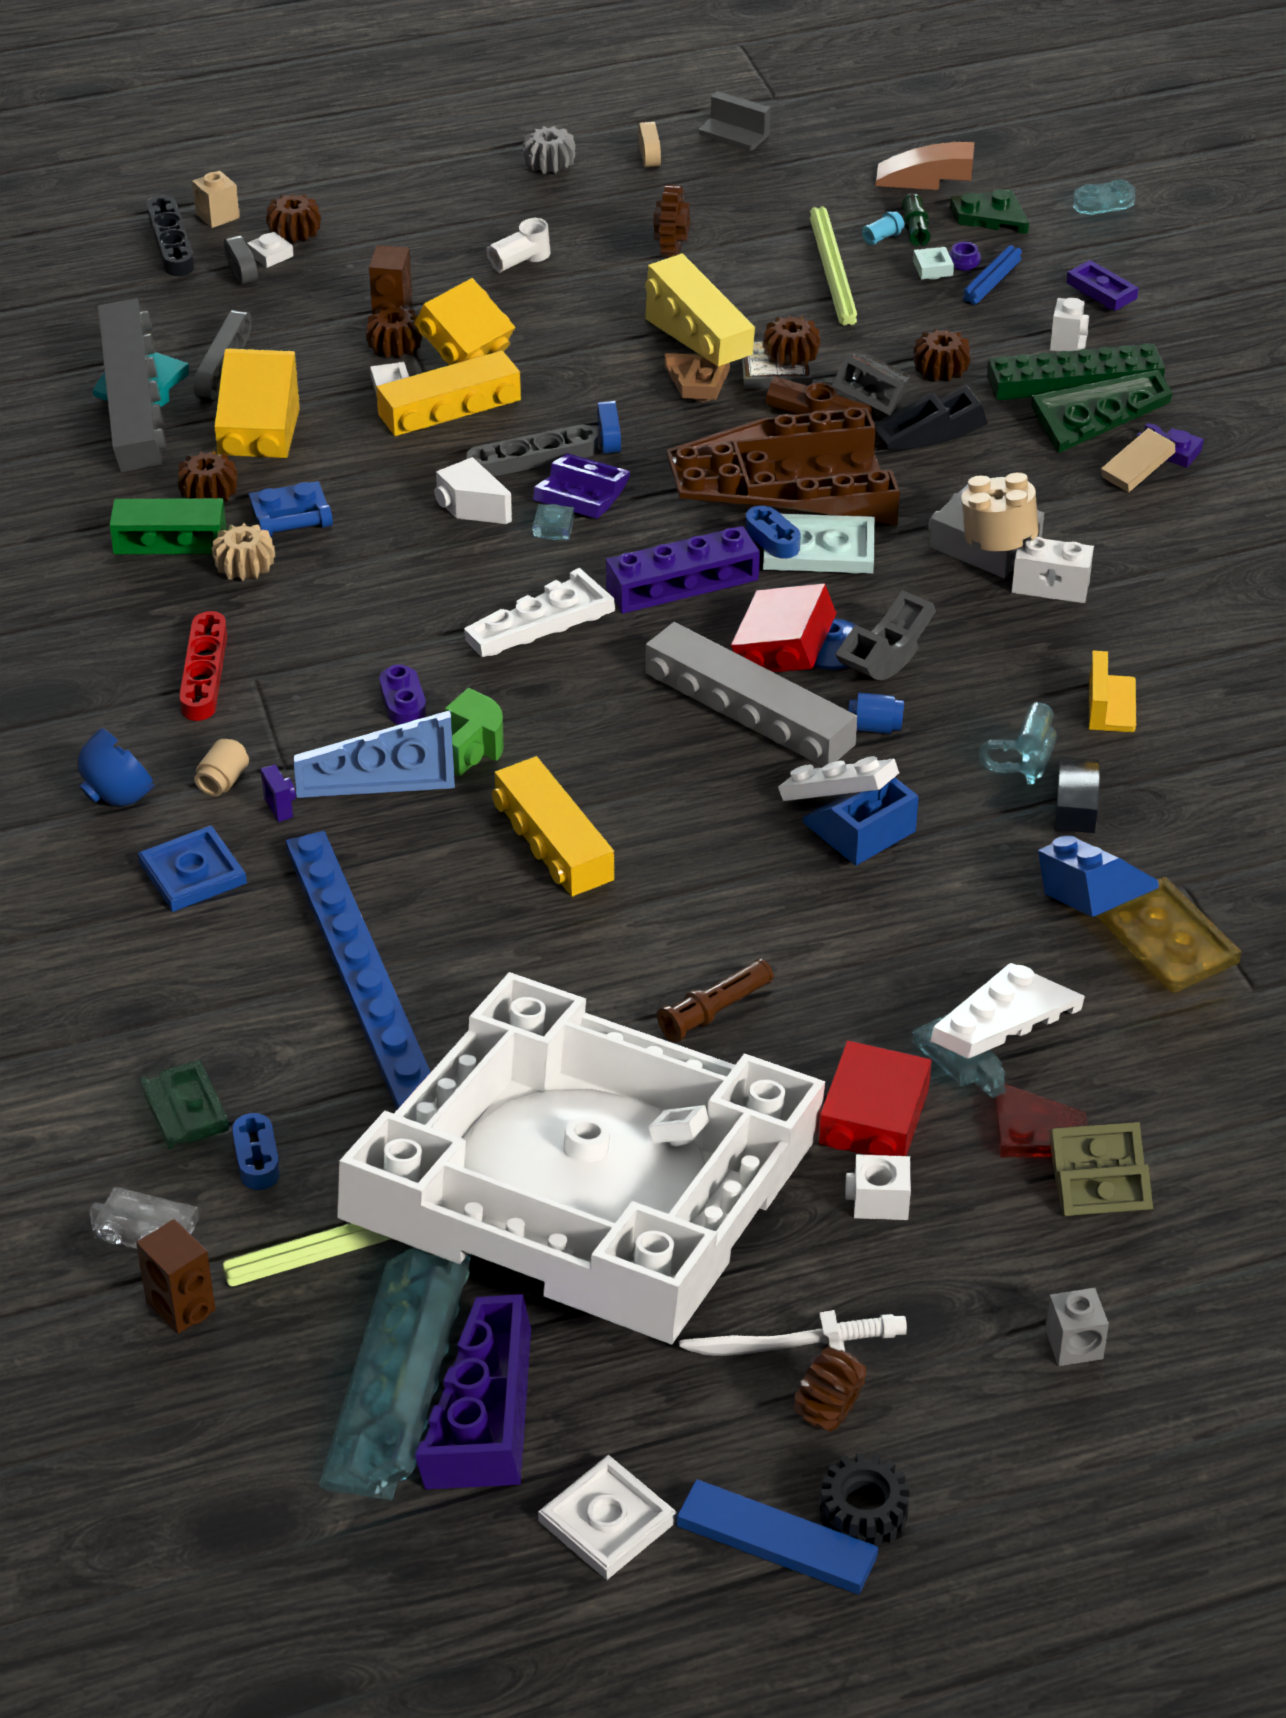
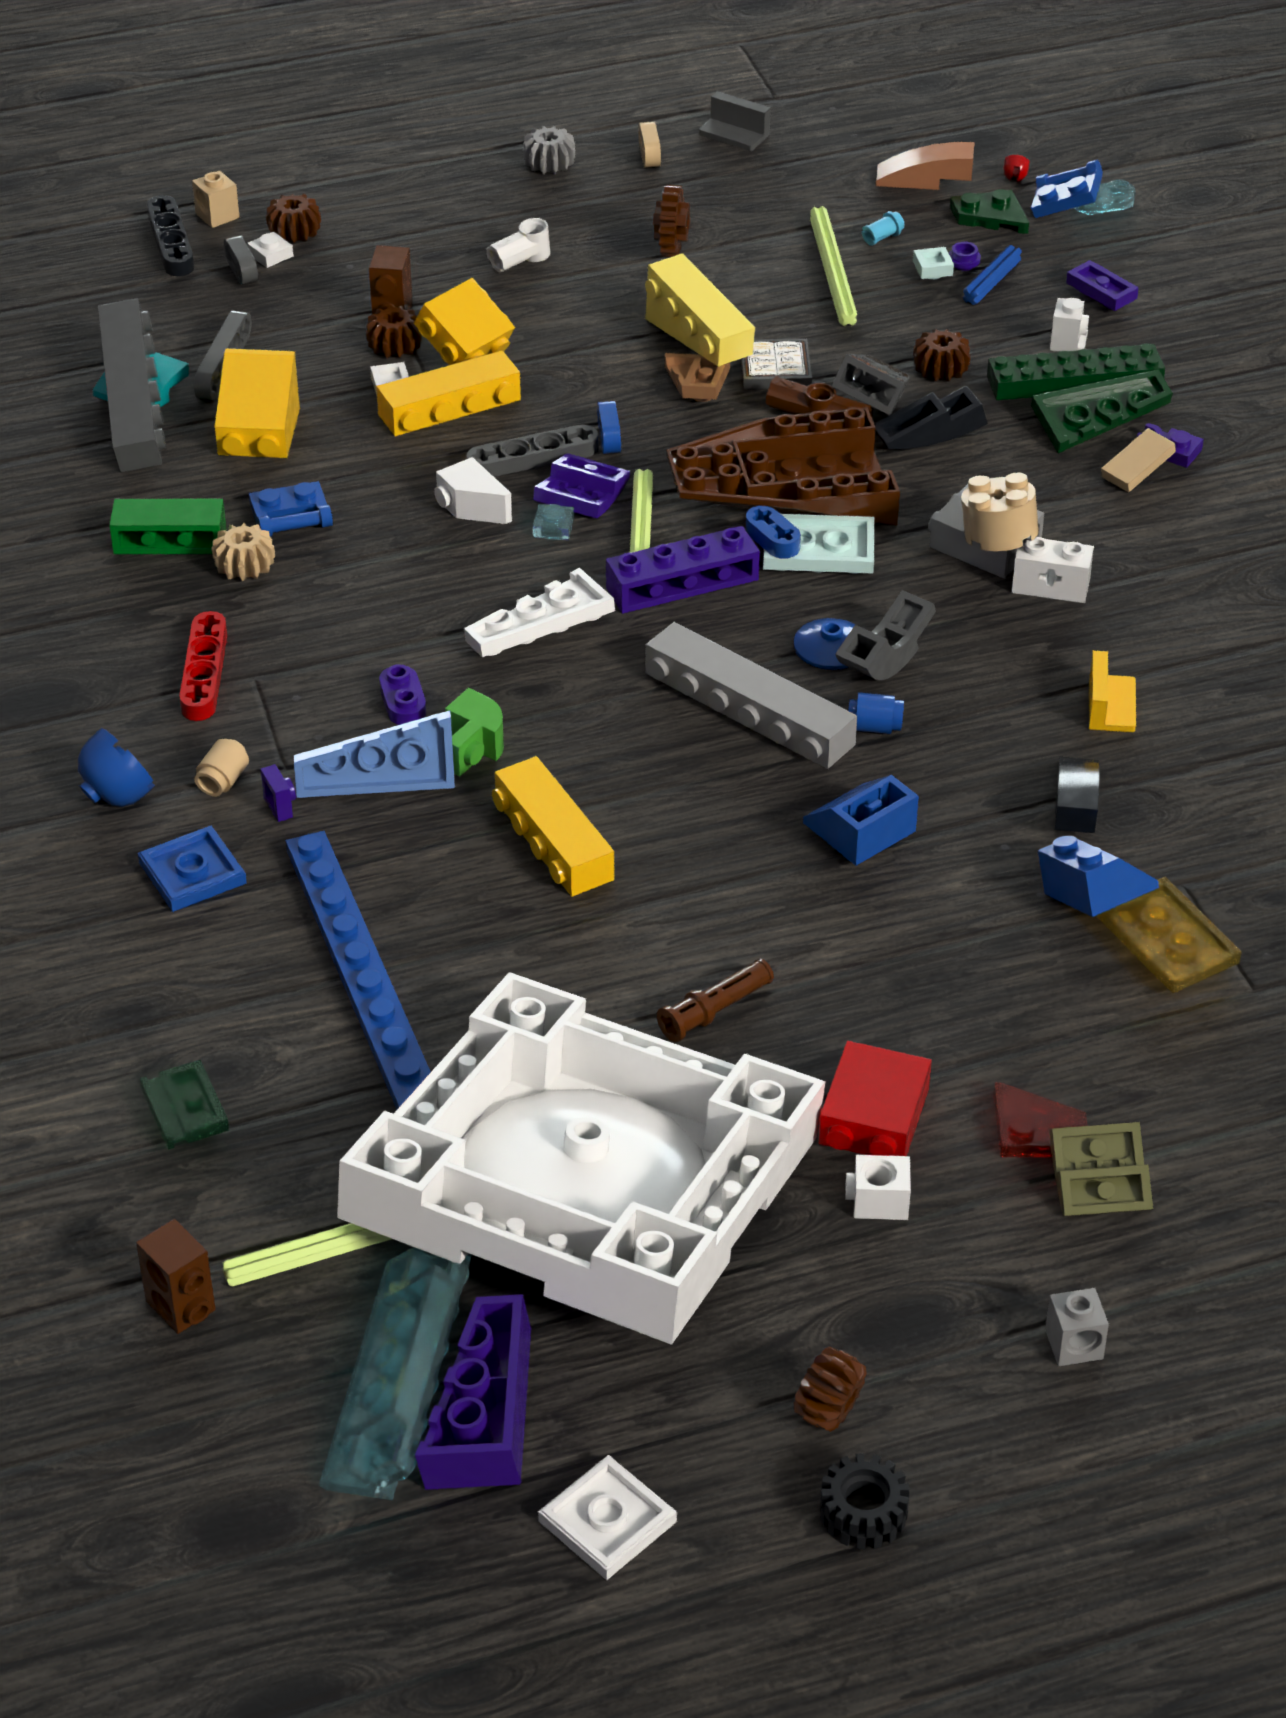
clear bracket [89,1186,199,1248] -> none
reddish brown gear [177,450,238,502] -> none
blue beam [232,1113,280,1190] -> none
white plate [648,1105,709,1146] -> none
blue tile [677,1479,878,1595] -> none
white sword [679,1310,907,1356] -> none
brick [731,583,837,672] -> none
reddish brown gear [762,315,821,369] -> none
white plate [778,756,899,801] -> none
dark green pin [902,194,931,246] -> none
clear light blue hinge [913,1014,1006,1098] -> none
white wing [930,963,1085,1059] -> none
clear light blue piece [979,703,1058,784] -> none
none -> yellowish green axle [630,469,653,553]
none -> red hinge [1003,155,1030,182]
none -> blue plate [1031,160,1103,218]

